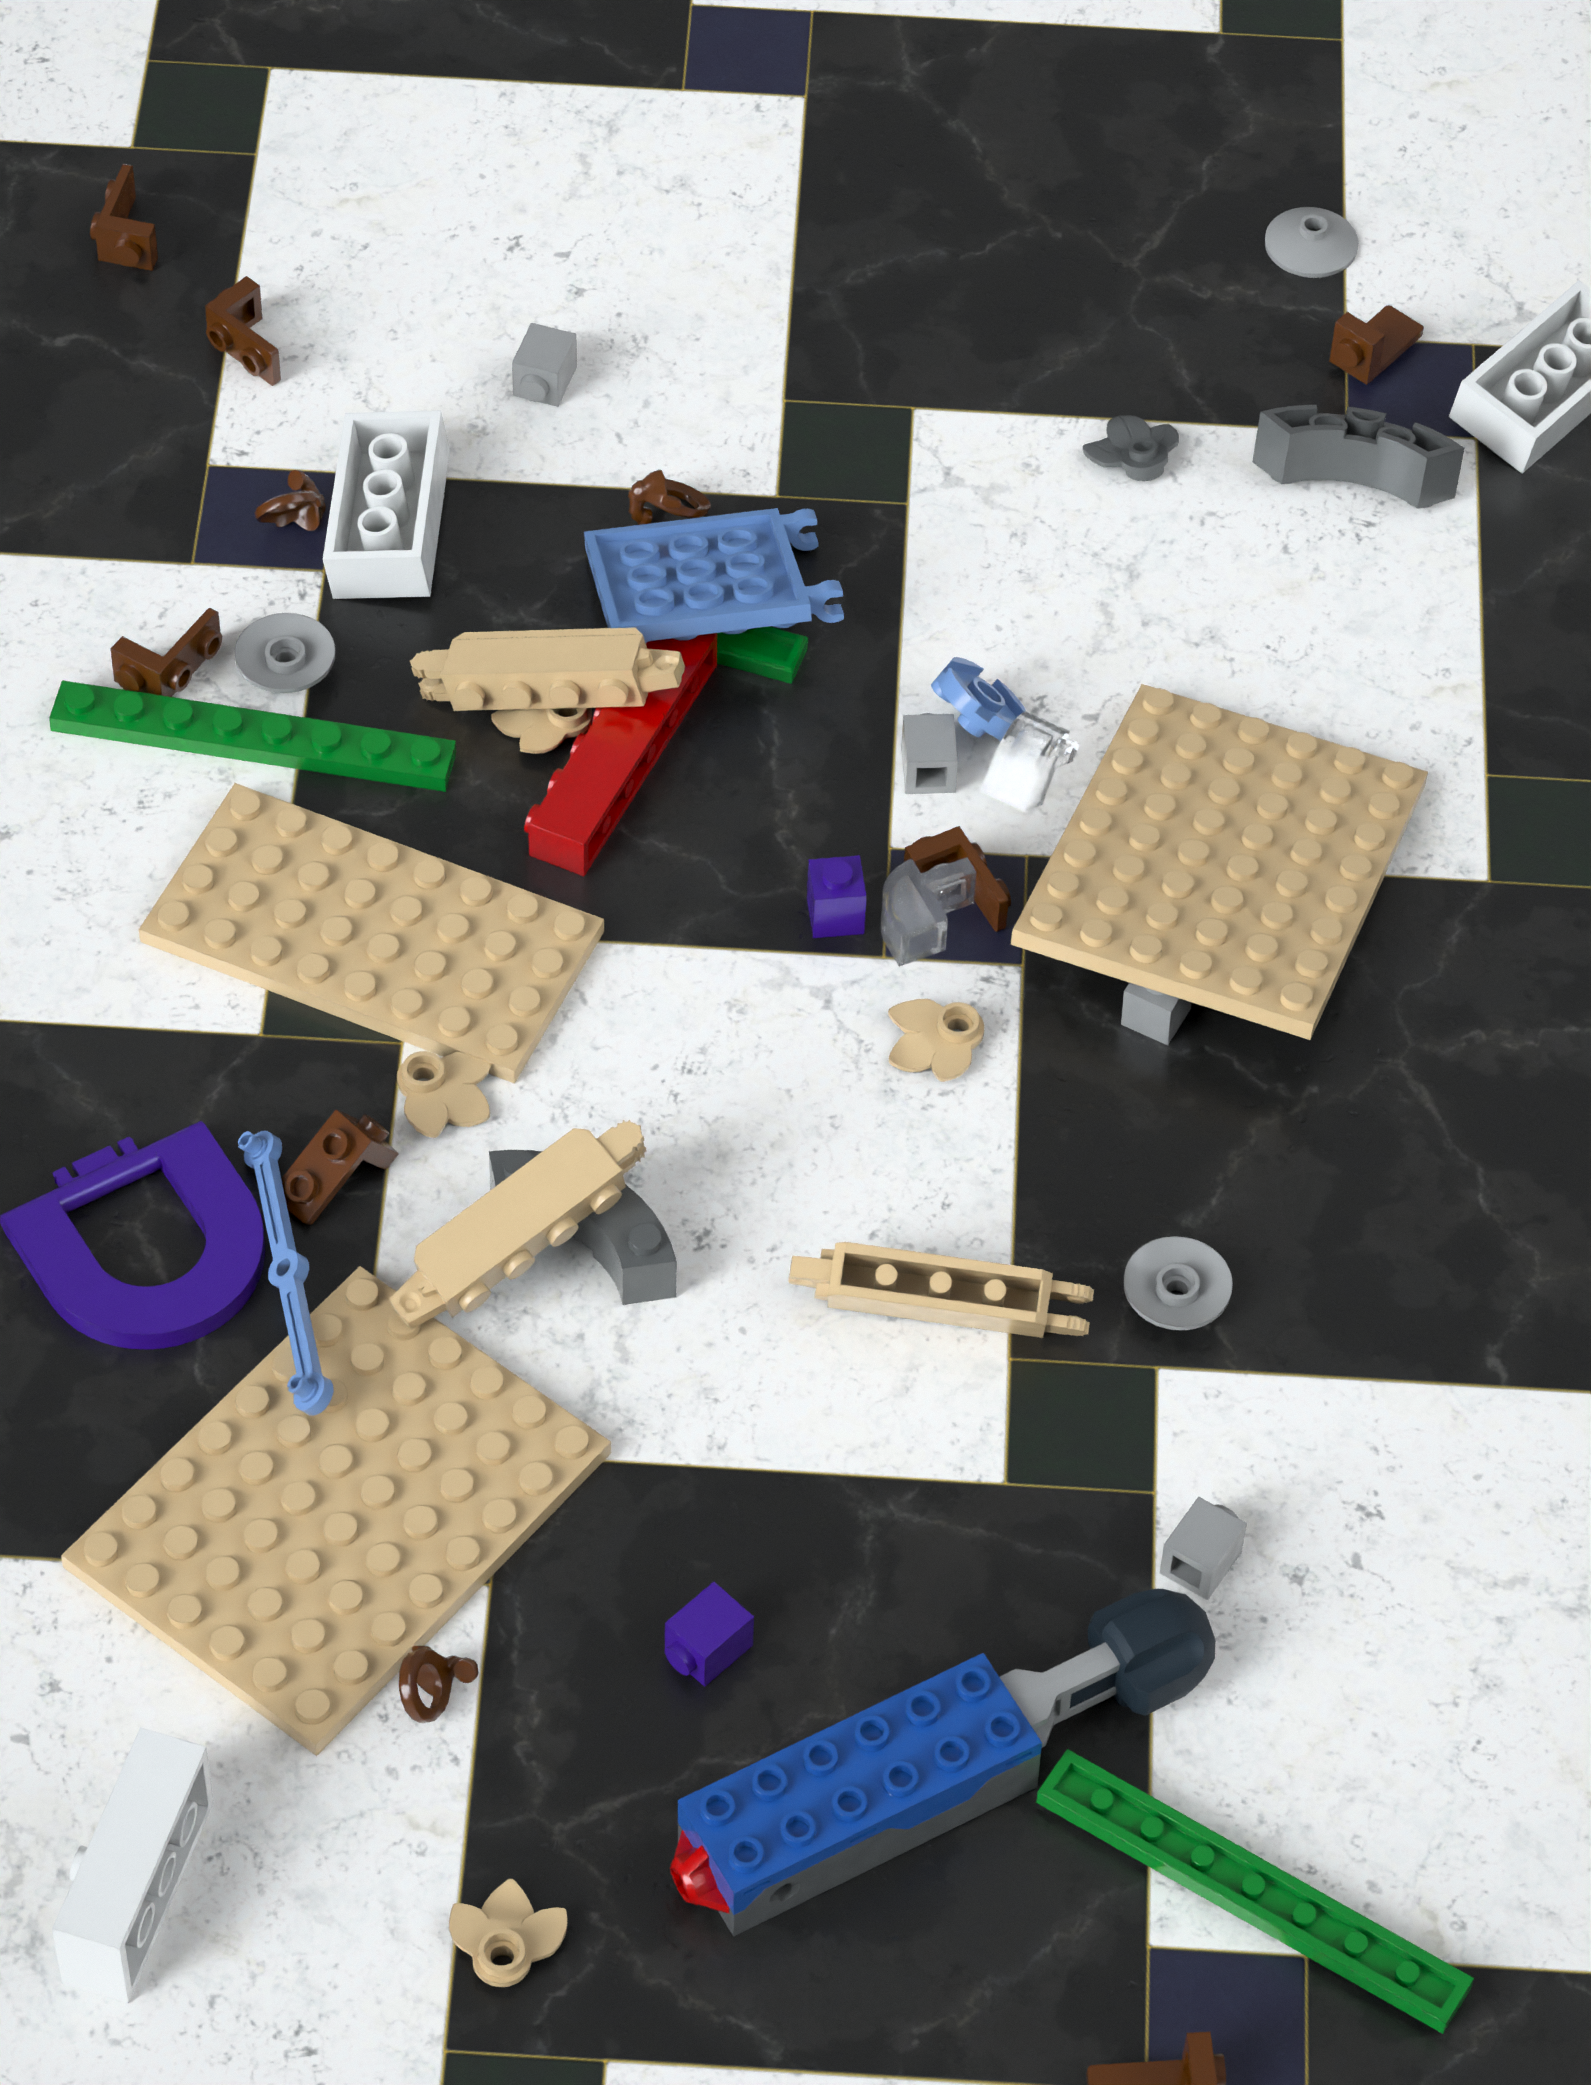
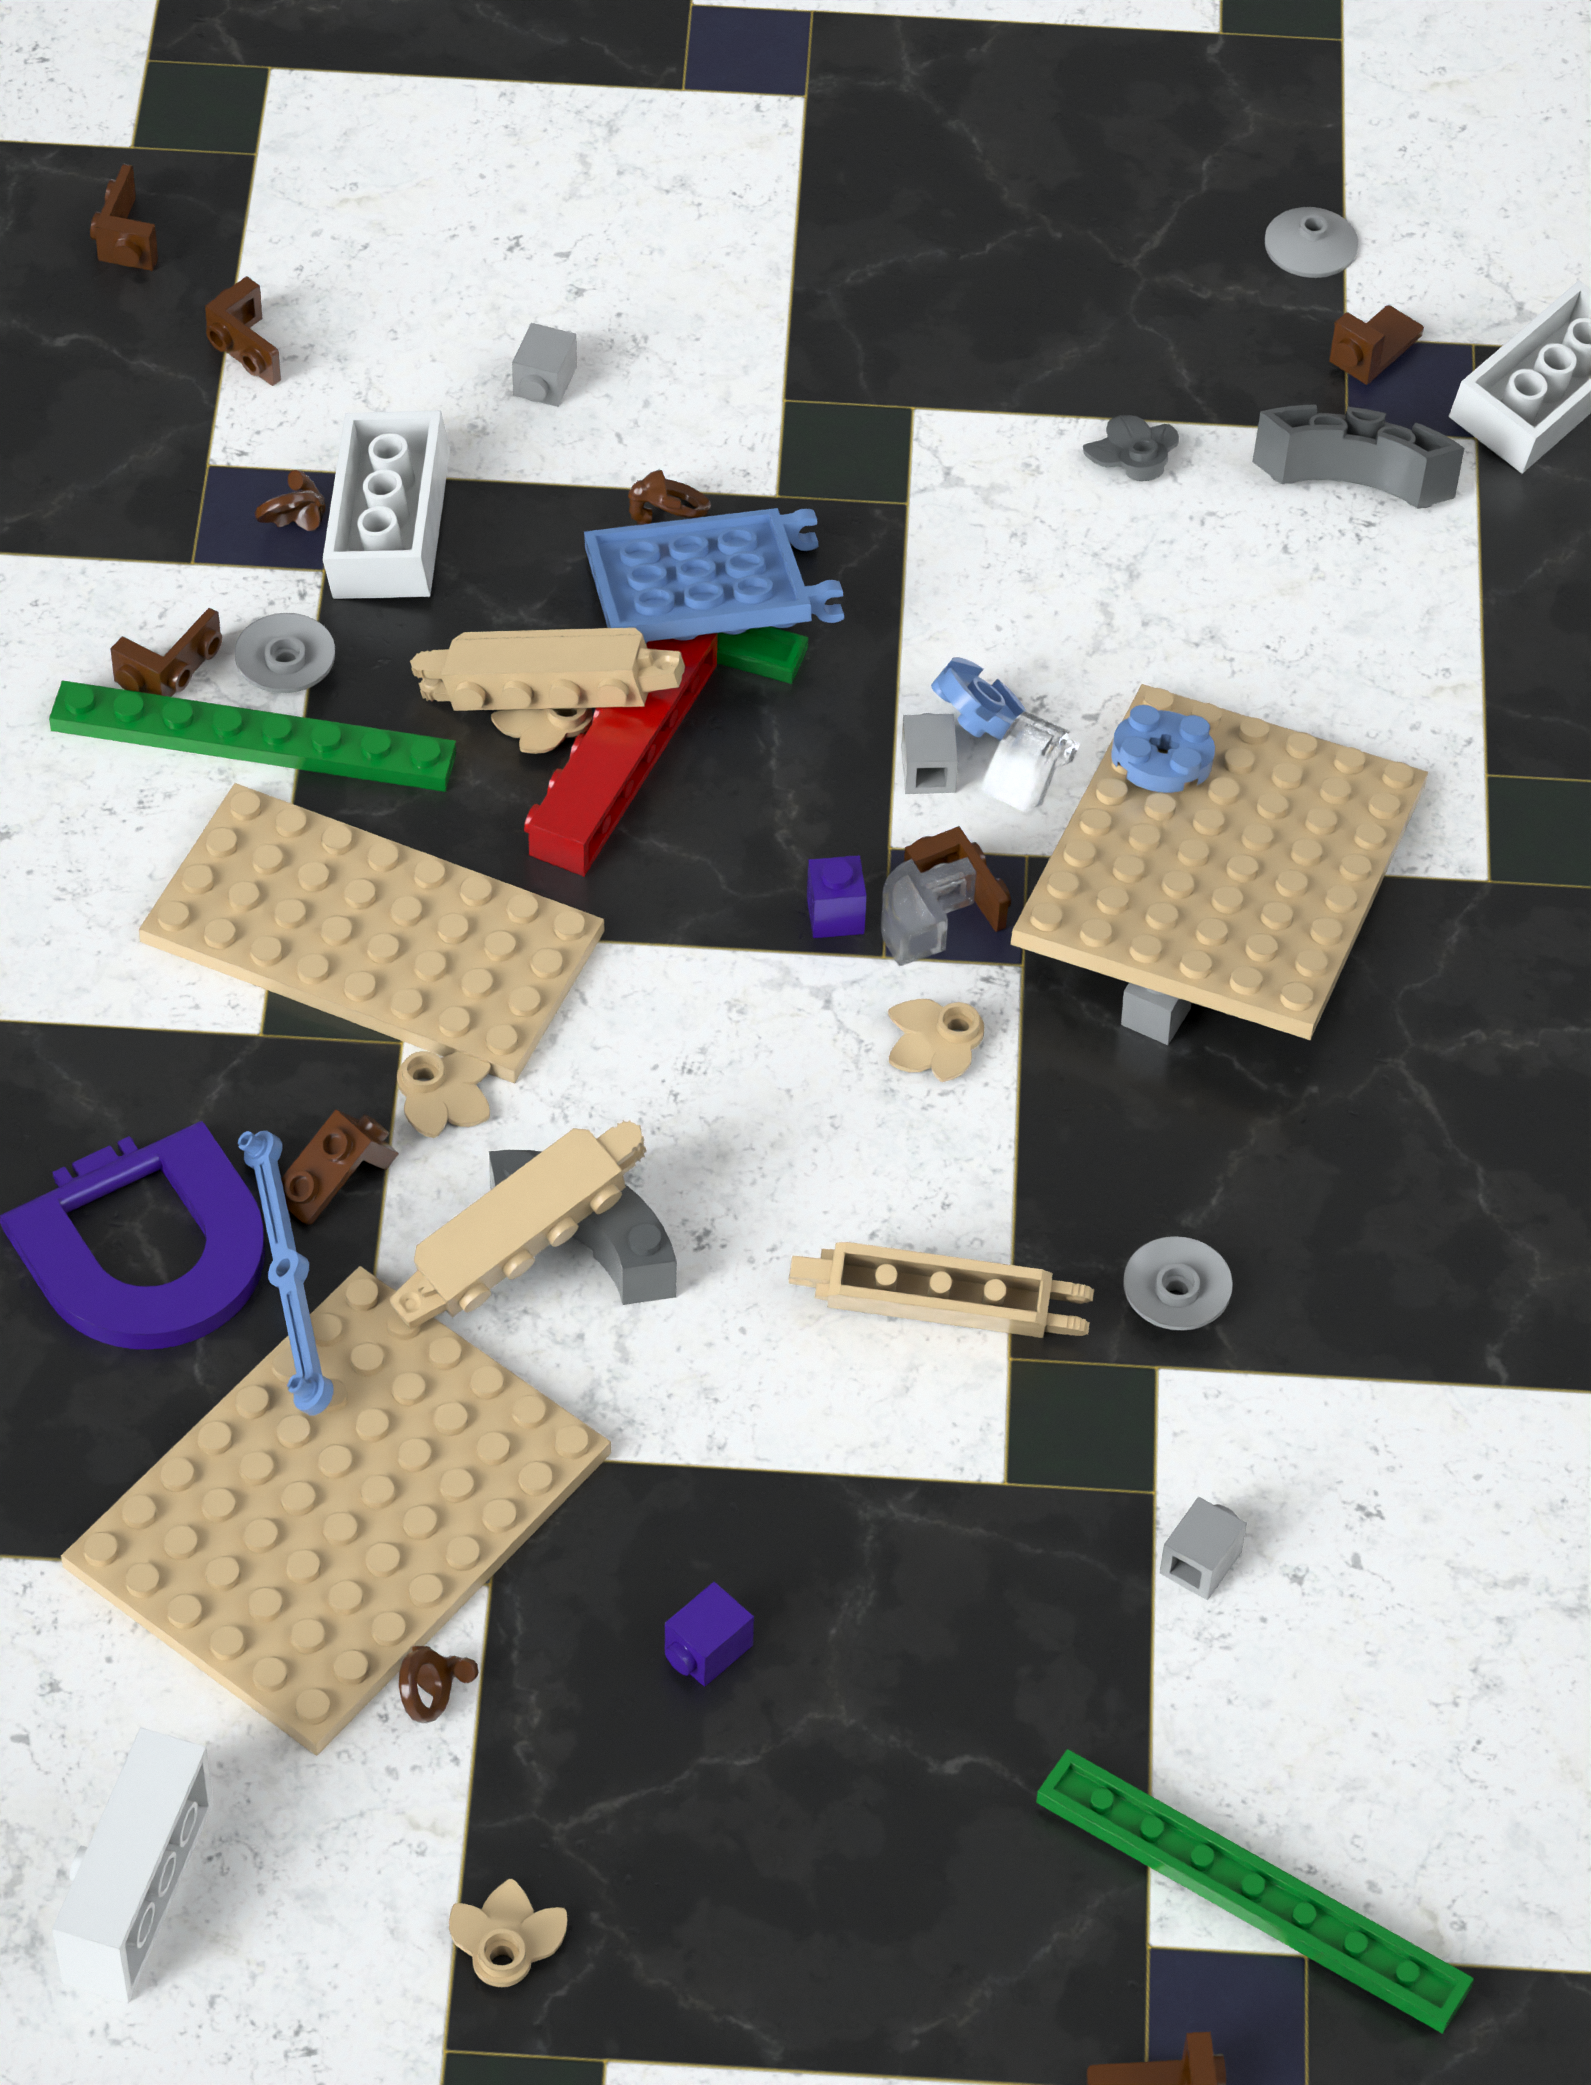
piece [670,1588,1216,1937] -> none
none -> medium blue plate [1111,705,1215,793]

